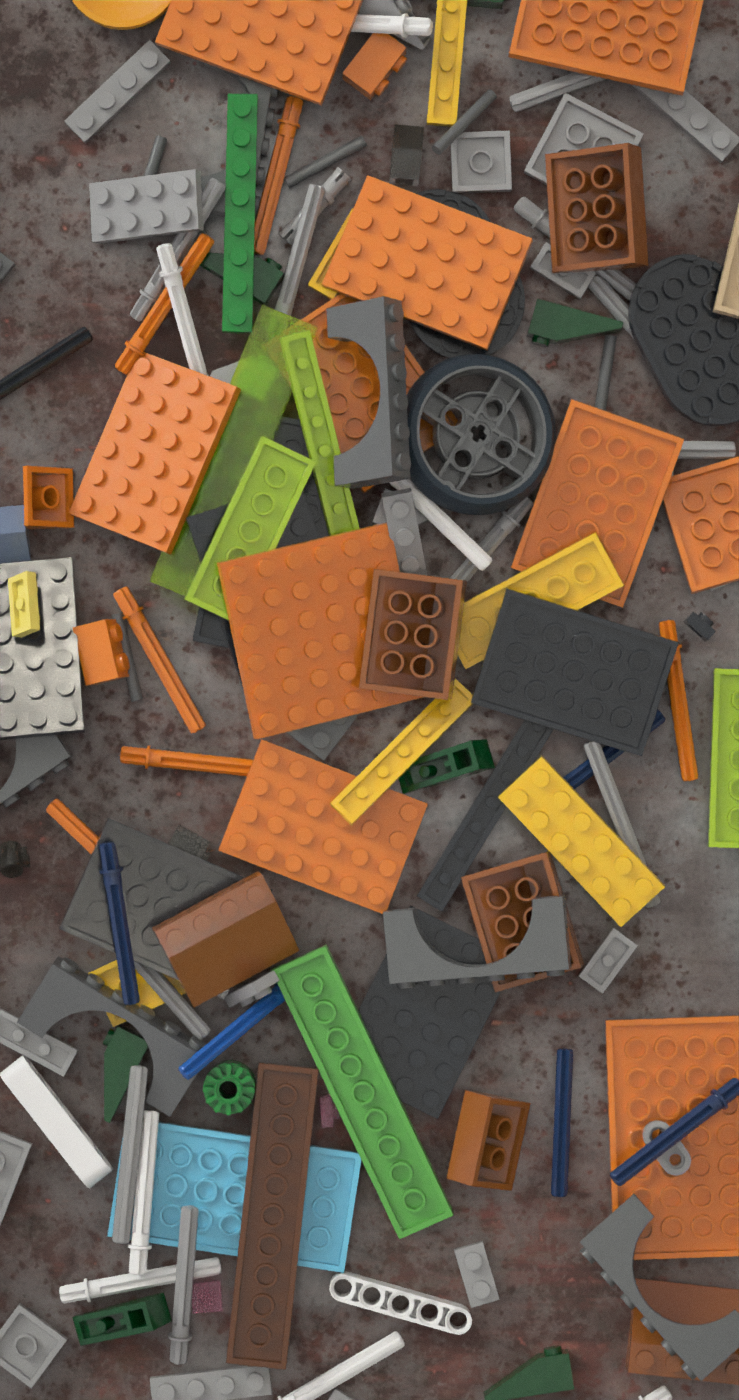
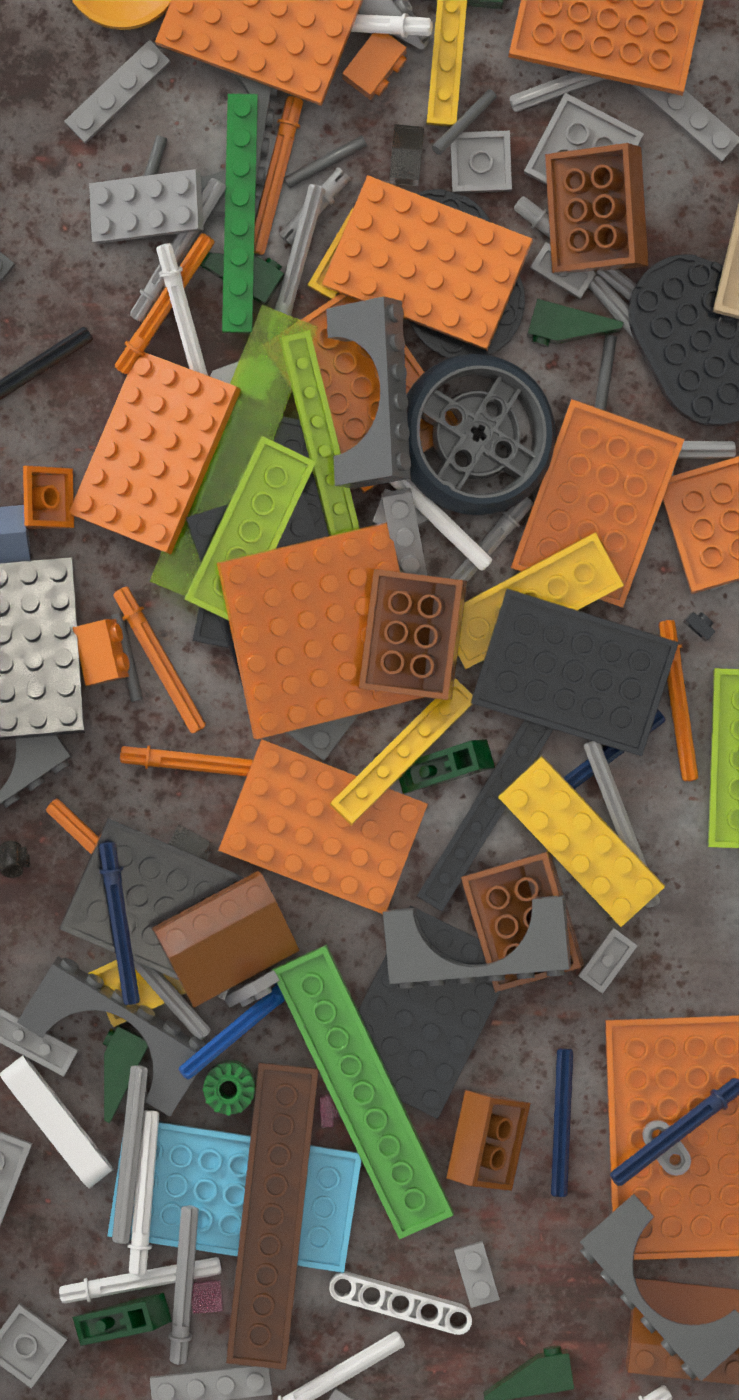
light yellow plate [8,571,40,638] -> none

